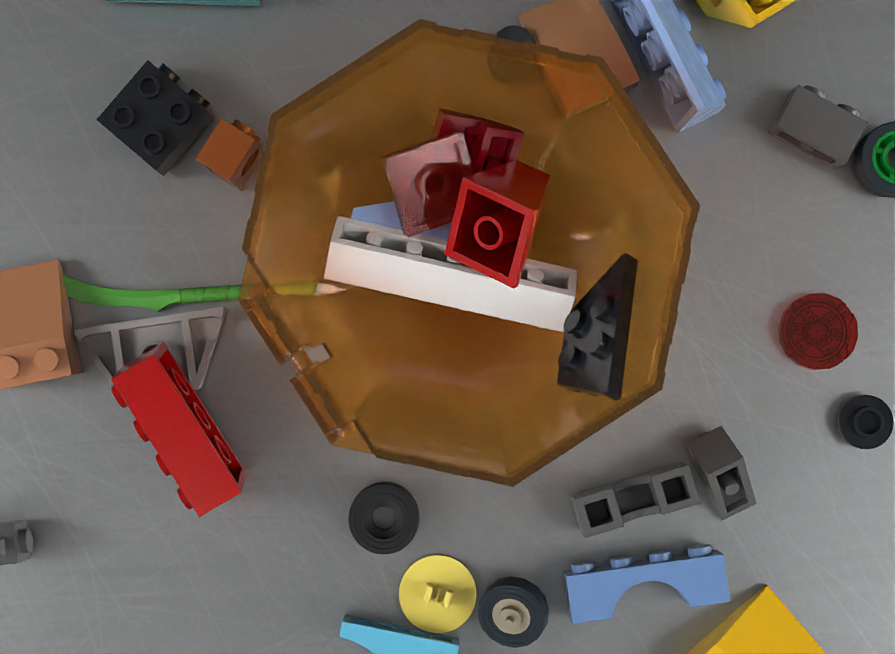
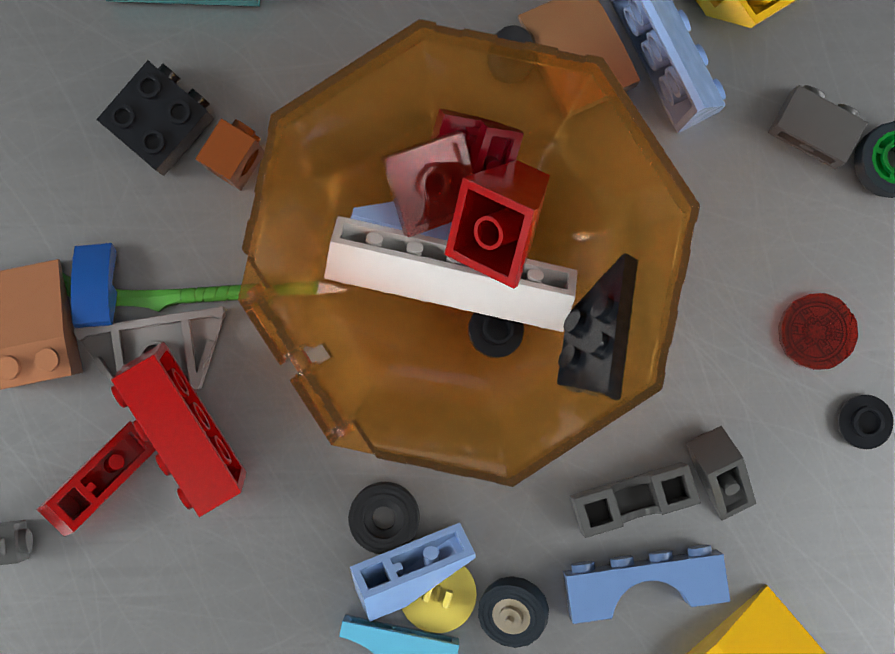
none -> red slope [36,421,156,537]
none -> blue slope [71,243,118,328]
none -> light blue slope [350,522,476,622]
none -> black piece [468,312,524,358]

